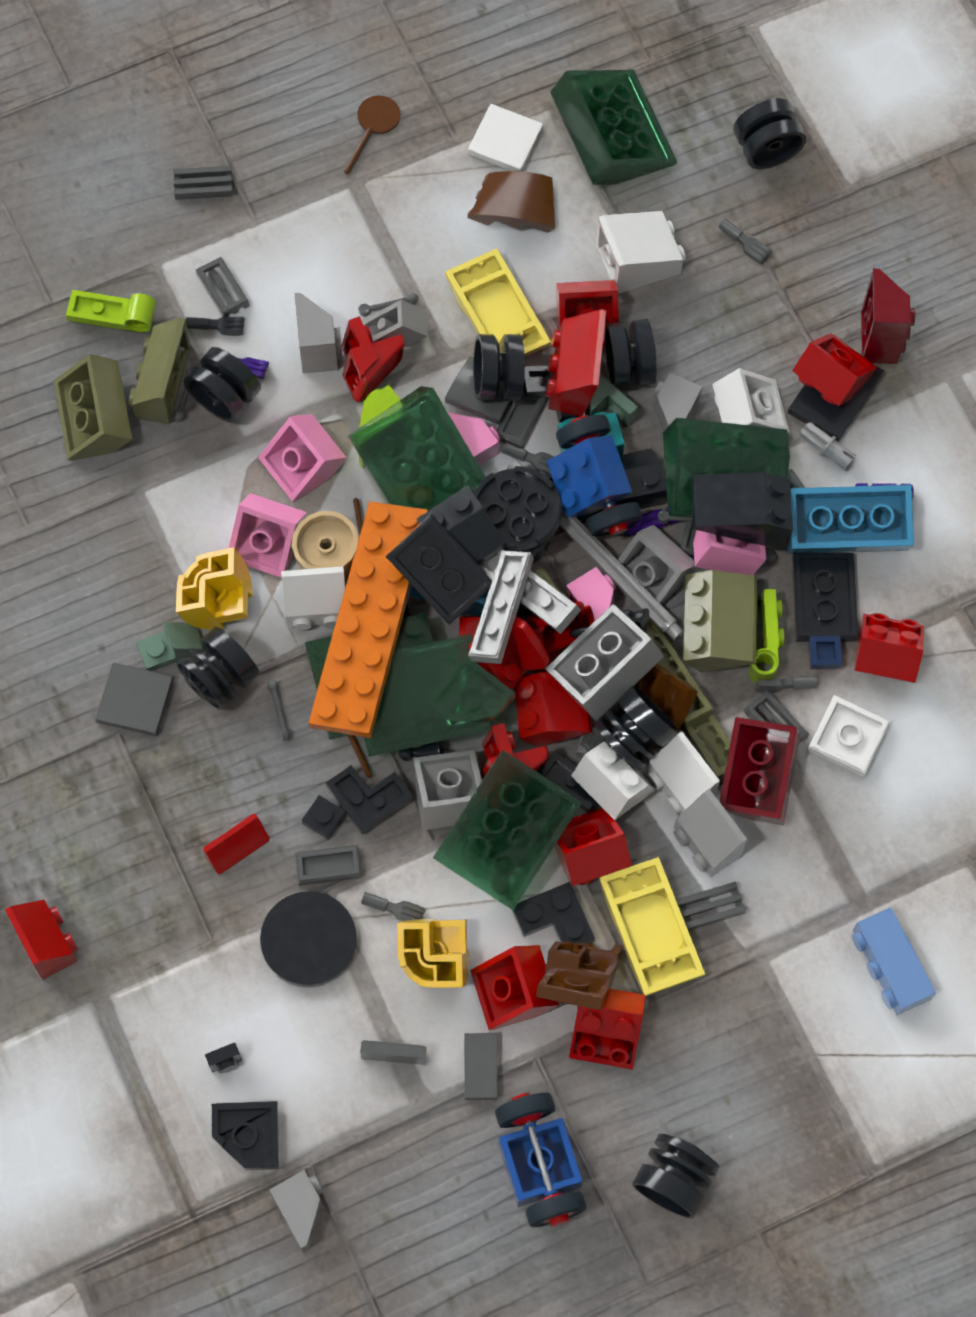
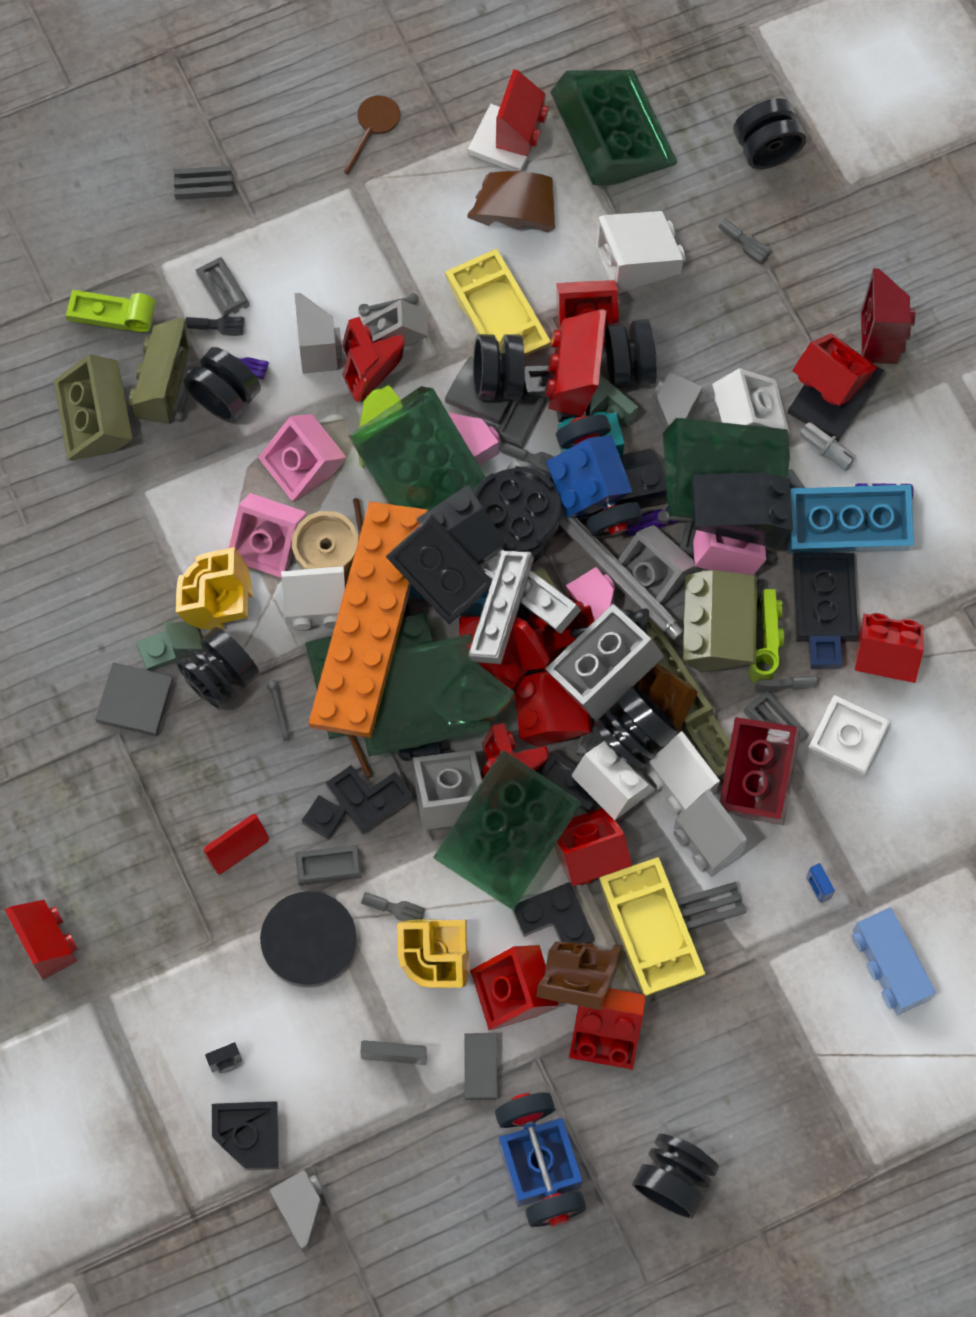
none -> red slope [496,69,549,157]
none -> blue tile [806,863,835,903]

